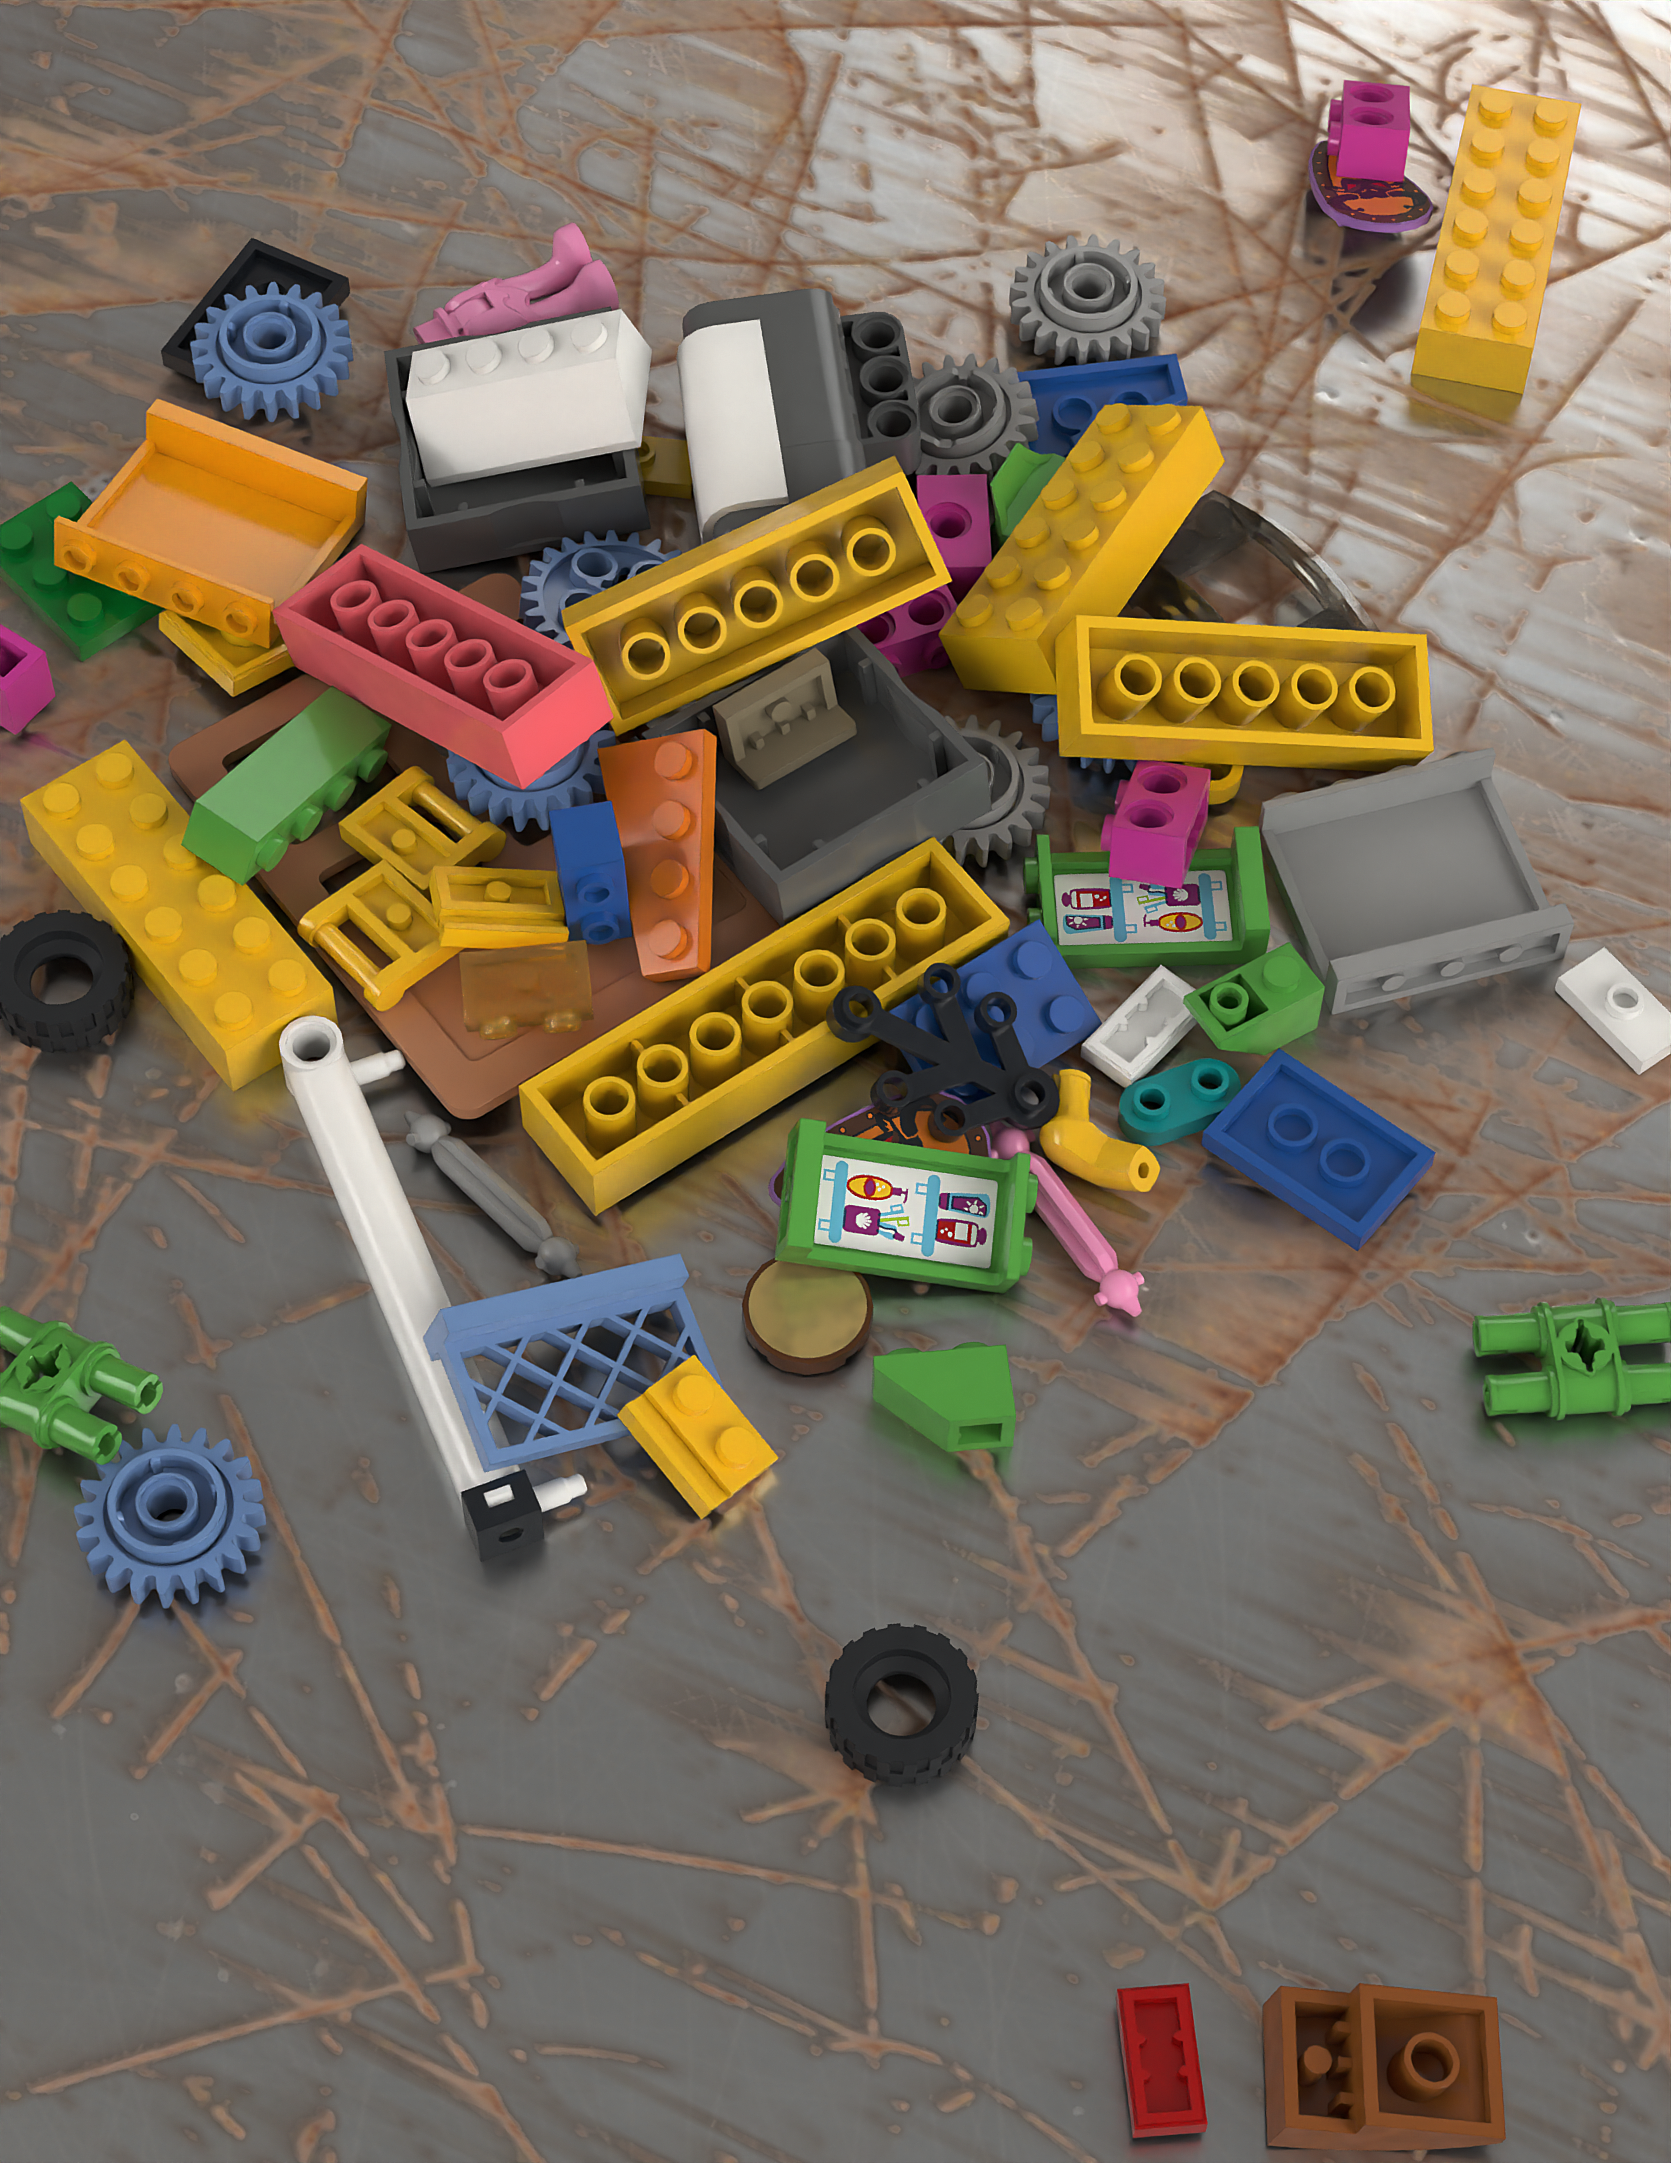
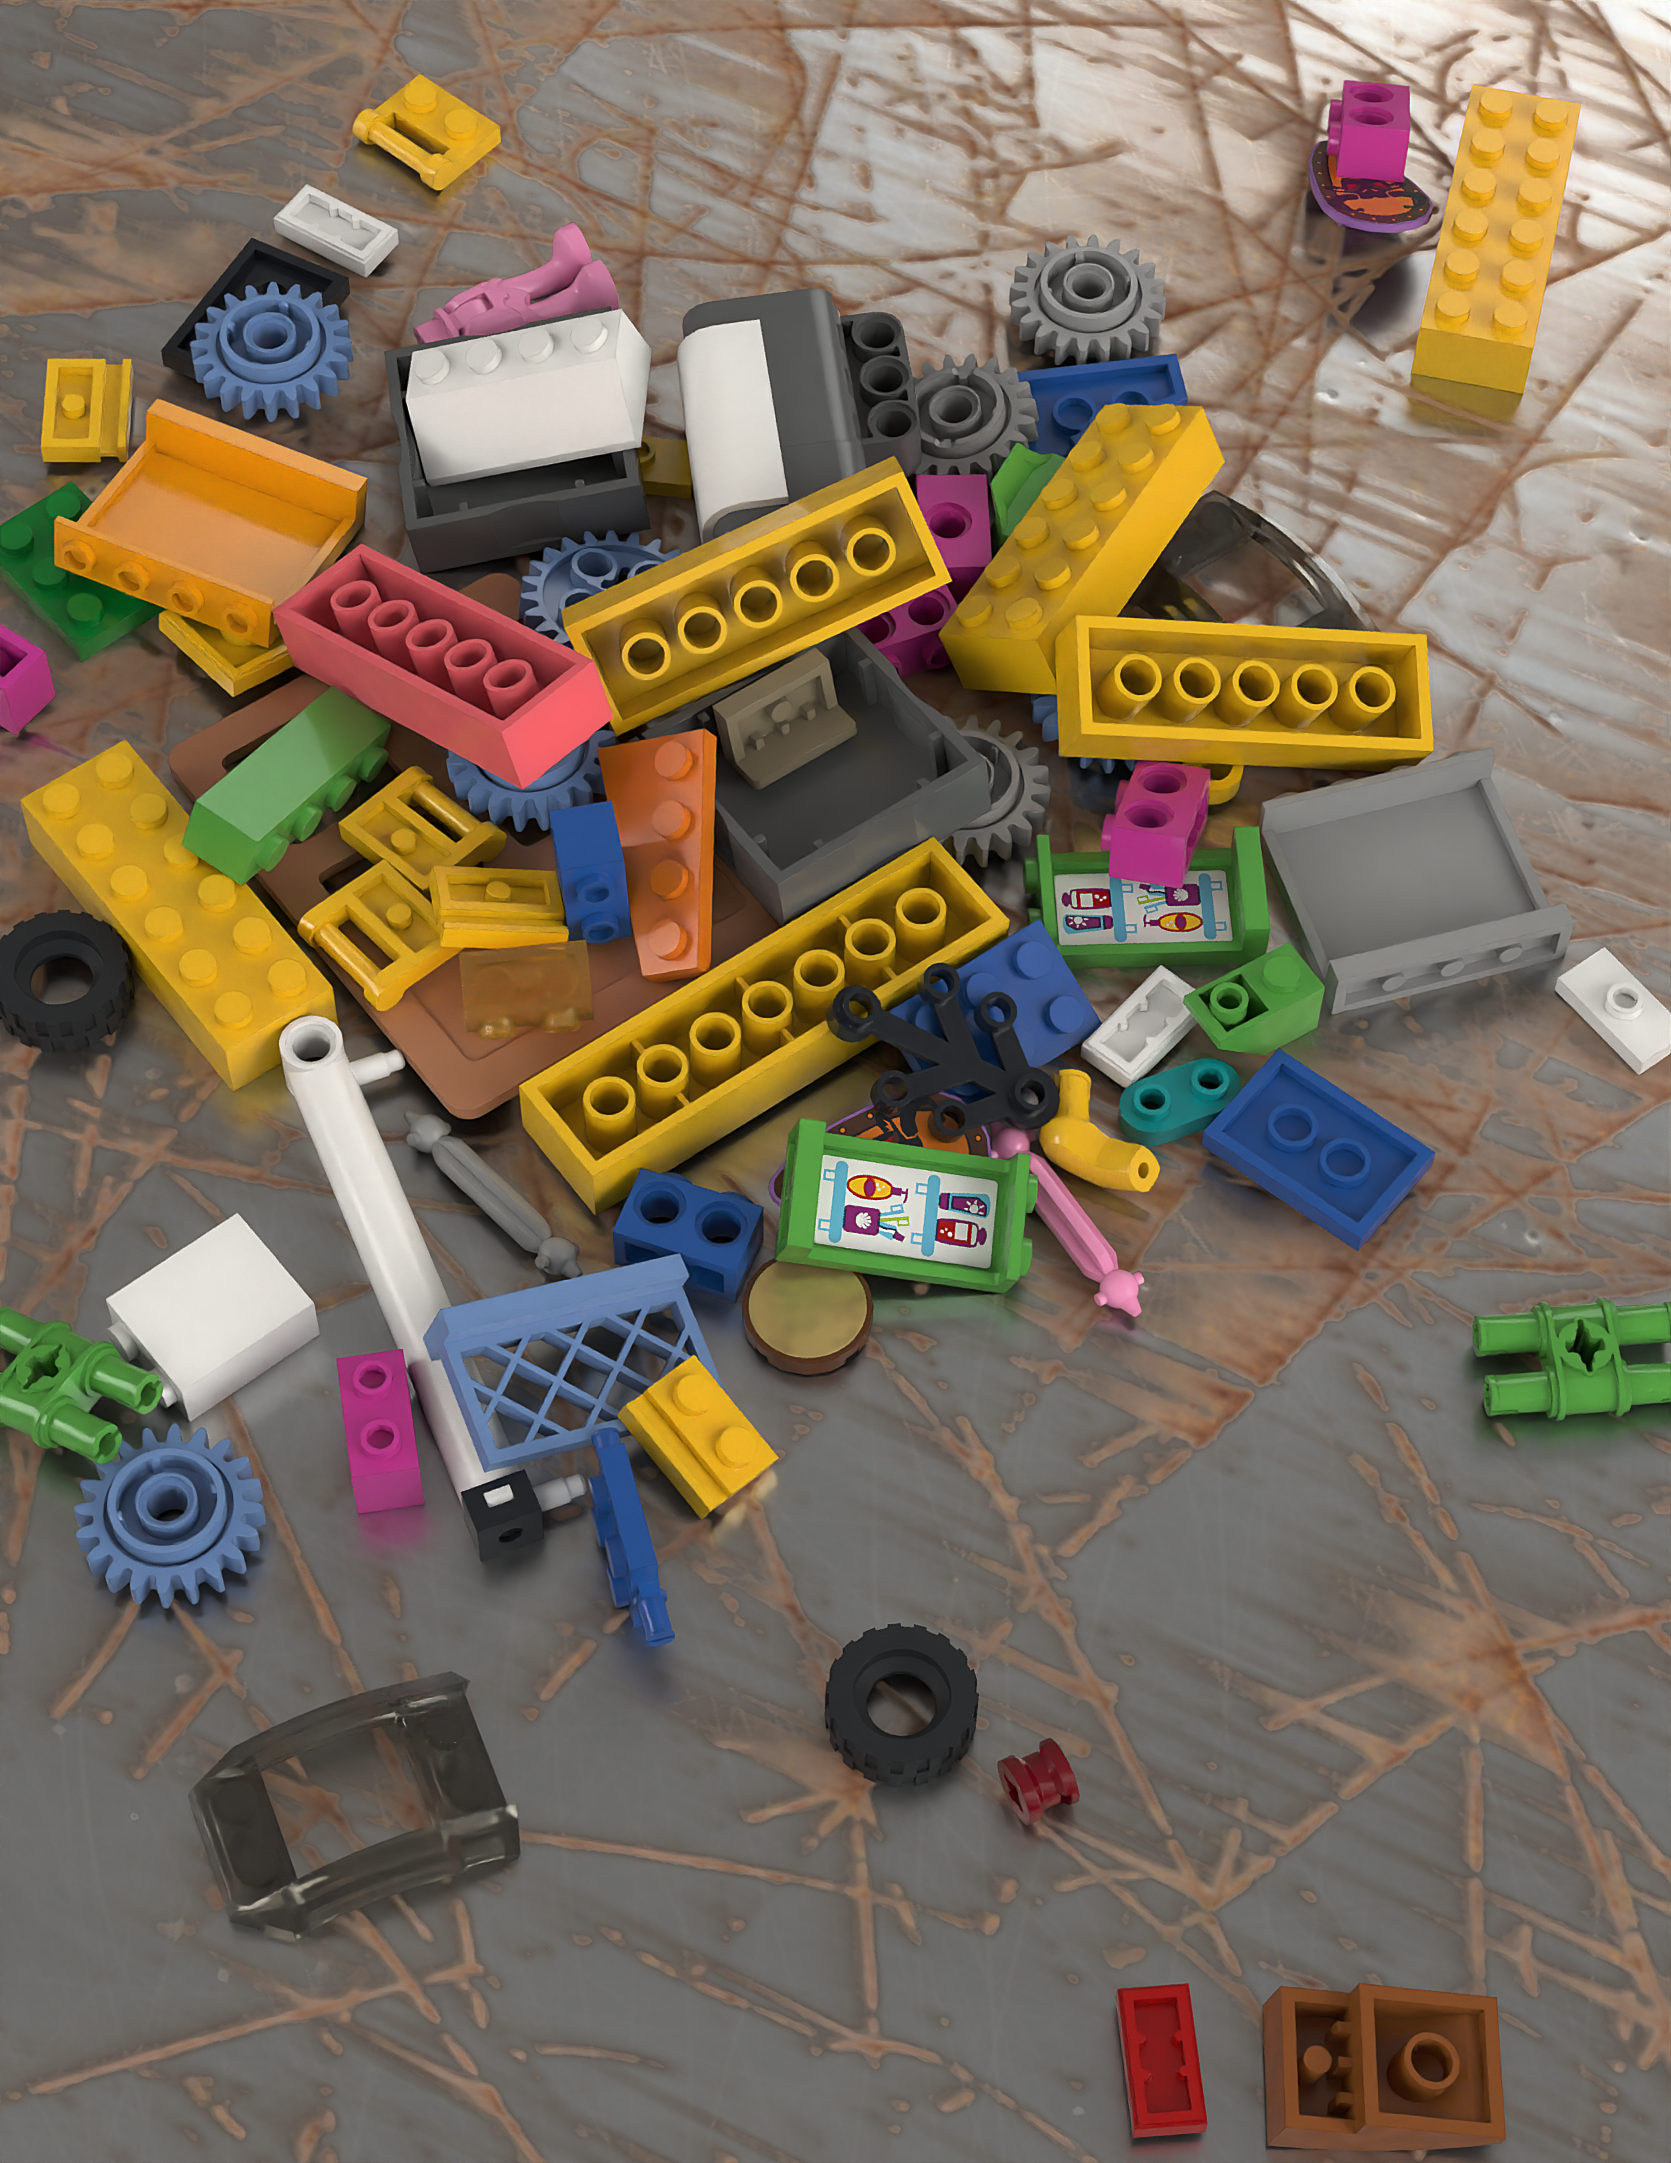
bright green slope [872,1342,1016,1452] -> none
none -> yellow plate [40,358,134,462]
none -> white brick [106,1213,320,1423]
none -> clear smoke wedge [188,1671,521,1940]
none -> white plate [273,184,399,278]
none -> dark pink brick [336,1349,425,1514]
none -> yellow plate [352,74,501,191]
none -> blue plate [588,1427,675,1647]
none -> blue brick [612,1168,764,1303]
none -> dark red wheel [997,1738,1080,1825]

